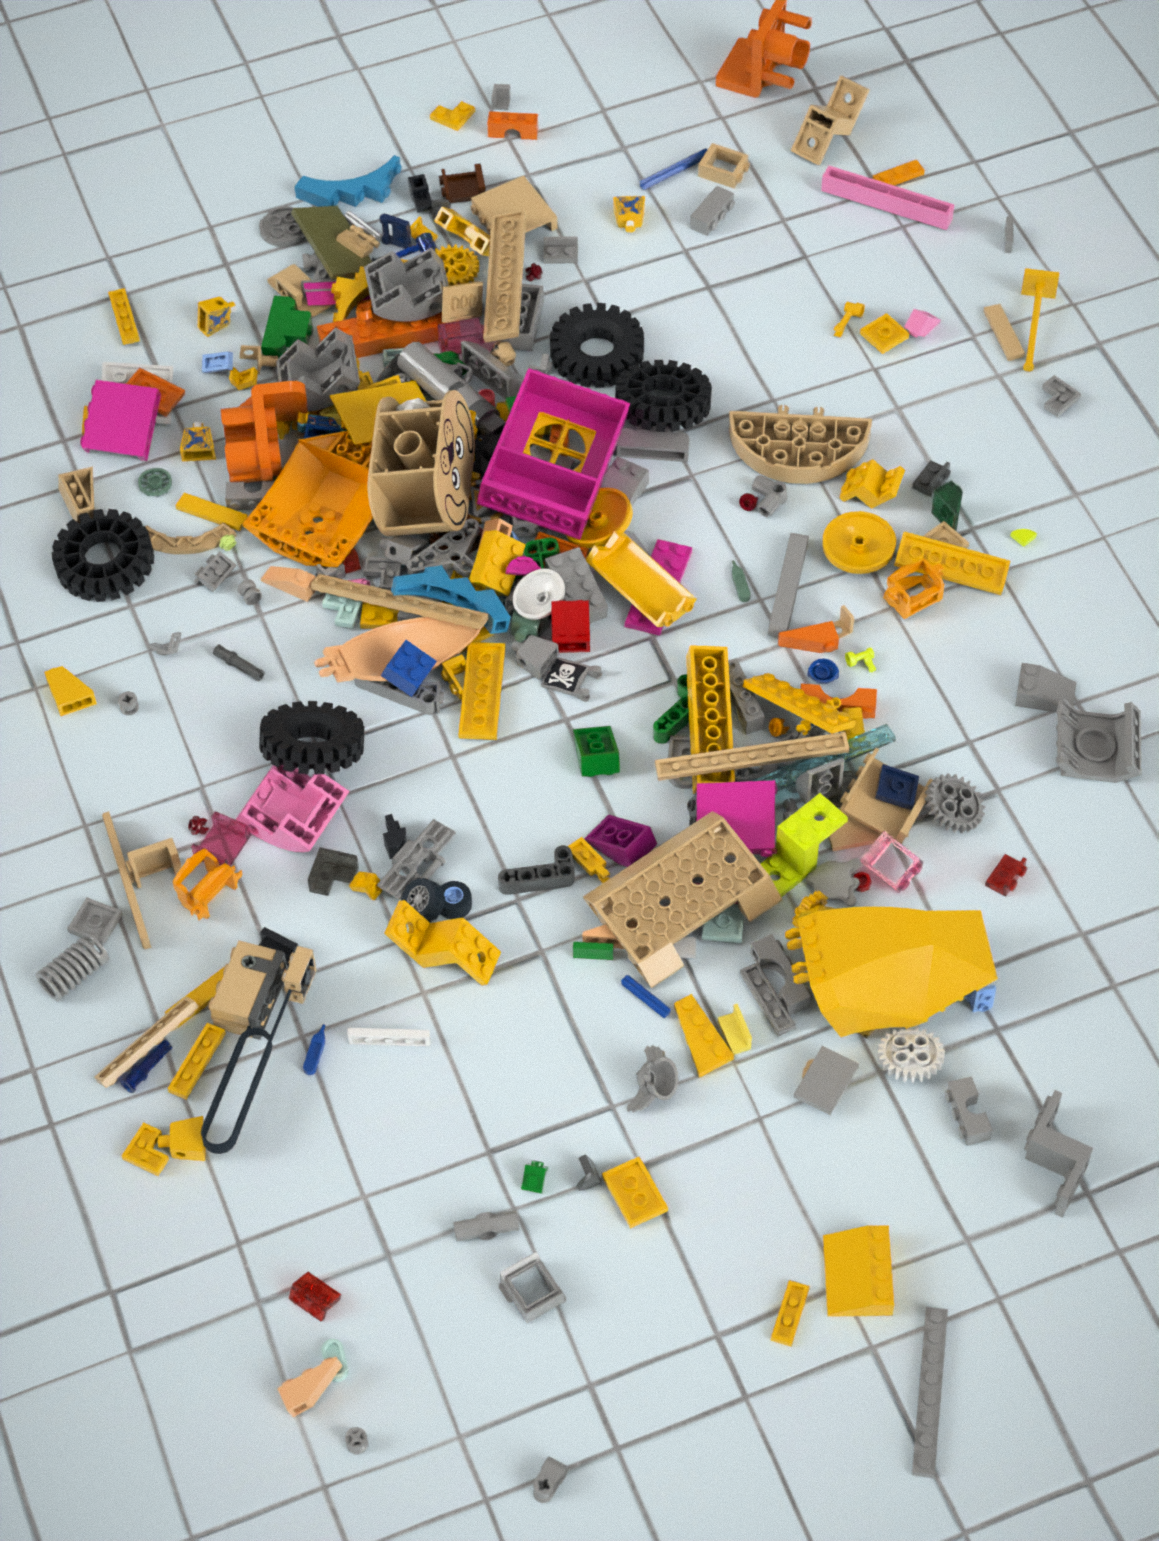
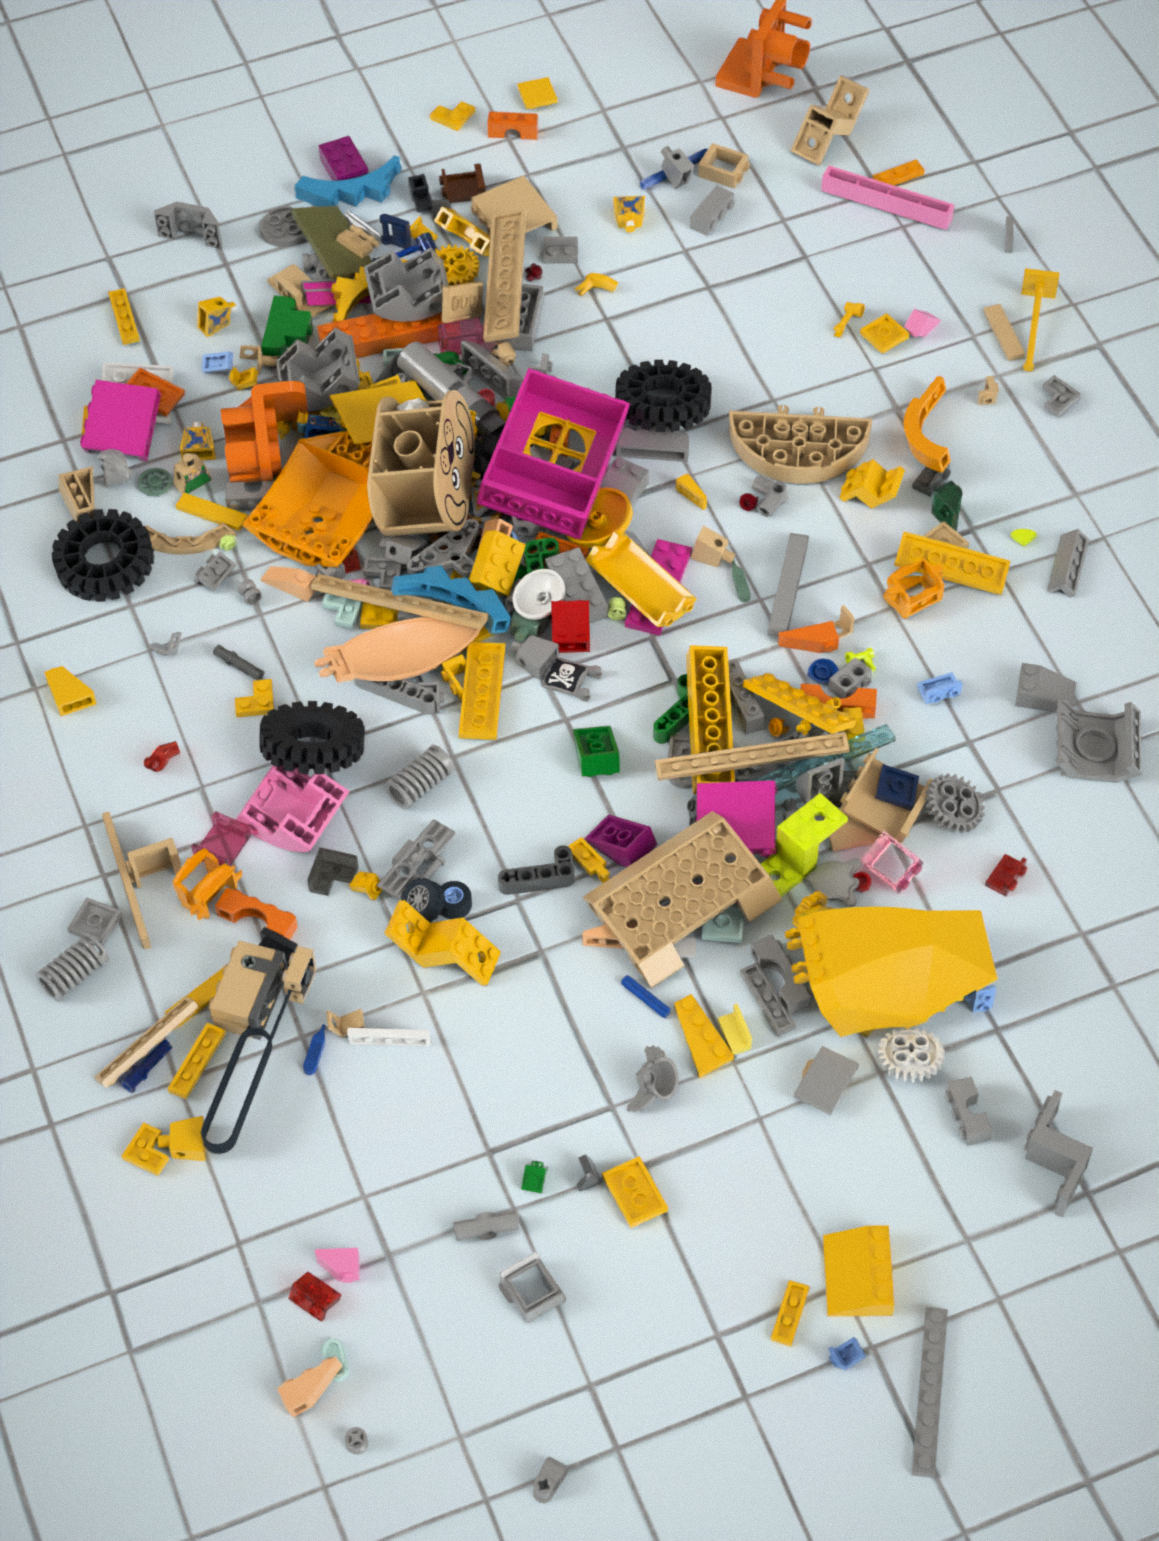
light grey wheel [118,691,139,715] -> none
dark red plate [188,816,209,835] -> none
orange beam [356,299,374,321] -> none
blue brick [381,640,437,697] -> none
black brick [383,814,407,859] -> none
light grey panel [491,84,511,110] -> none
dark pink tile [505,556,541,576] -> none
black tyre [550,303,644,388] -> none
green tile [573,942,614,960] -> none
yellow dish [822,511,896,574] -> none
none -> light grey hair [98,449,133,487]
none -> clear red arm [144,741,180,772]
none -> light grey slope [154,201,223,249]
none -> tan torso [174,453,212,495]
none -> orange arch [215,888,298,940]
none -> yellow plate [235,679,274,717]
none -> bright pink slope [315,1248,360,1283]
none -> magenta brick [318,135,368,181]
none -> tan bracket [326,1009,365,1037]
none -> light grey piece [385,744,455,809]
none -> yellow tile [517,77,557,109]
none -> yellow arm [575,273,618,296]
none -> yellowish green wheel [608,597,627,620]
none -> light grey torso [661,146,695,189]
none -> yellow slope [676,473,707,510]
none -> tan torso [690,526,736,567]
none -> light grey brick [828,657,872,699]
none -> medium blue bracket [828,1337,867,1371]
none -> light orange arch [904,376,951,473]
none -> light blue bracket [917,672,962,704]
none -> tan bracket [978,376,999,405]
none -> light grey panel [1047,529,1089,597]

